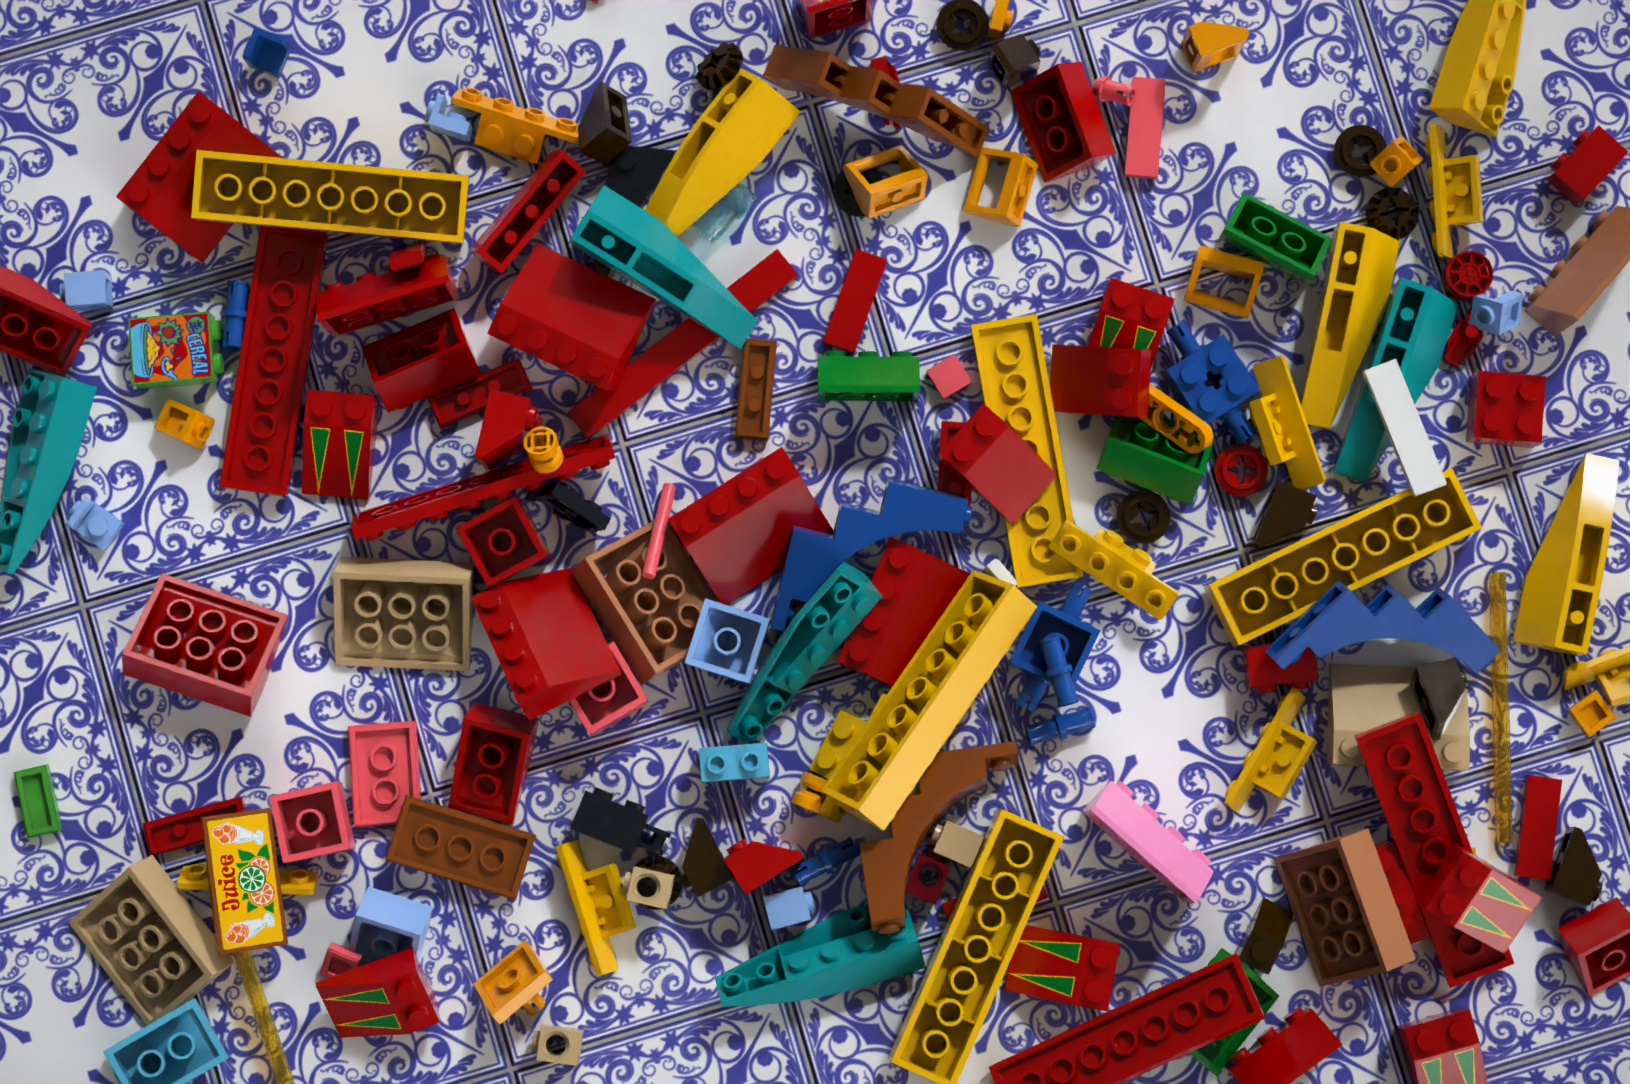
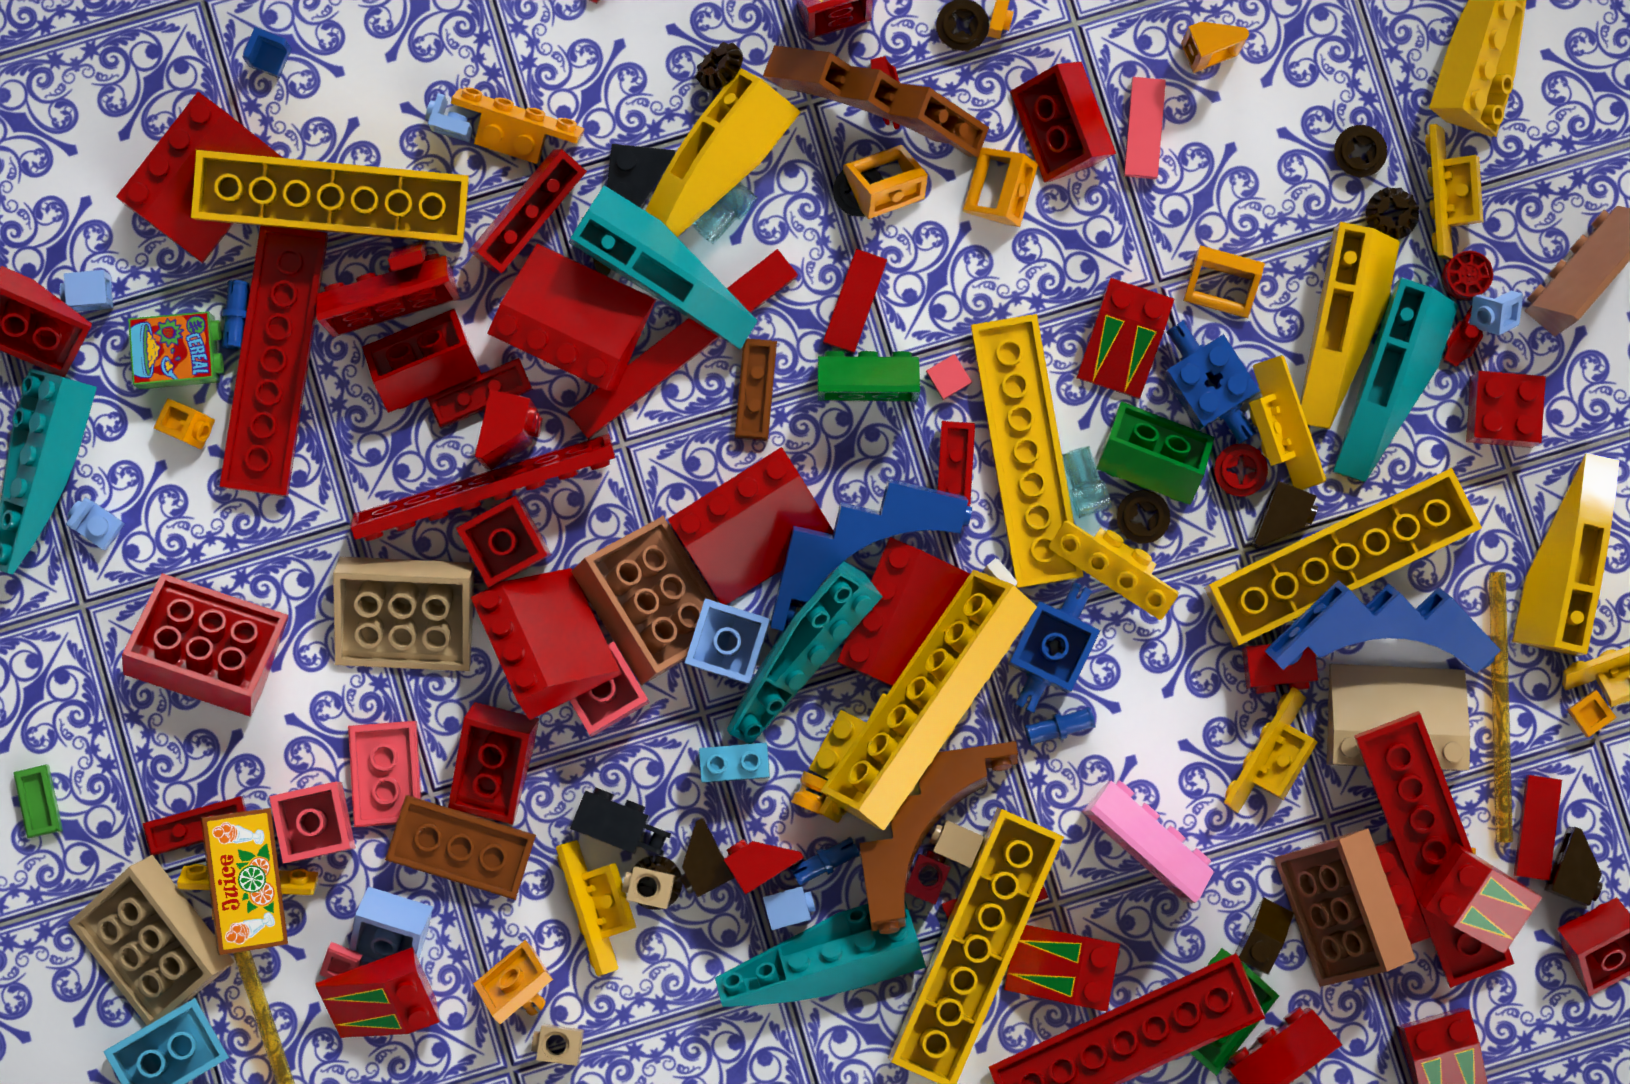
red slope [302,389,380,500] -> none
light orange wheel [523,426,564,473] -> none
black wing [525,482,611,533] -> none
dark brown slope [578,81,632,165] -> none
coral bar [642,483,676,579] -> none
red slope [937,403,1057,525] -> none
dark brown slope [987,34,1041,90] -> none
blue pin [1039,636,1079,708] -> none
red slope [1050,344,1152,417] -> none
coral pin [1092,75,1137,107] -> none
light orange beam [1138,384,1213,454] -> none
green slope [1219,192,1333,285] -> none
white tile [1362,359,1447,498] -> none
light orange bracket [1370,135,1424,187] -> none
dark brown slope [1410,658,1468,741] -> none
red brick [1547,125,1628,206] -> none
none -> clear light blue piece [1062,446,1111,518]

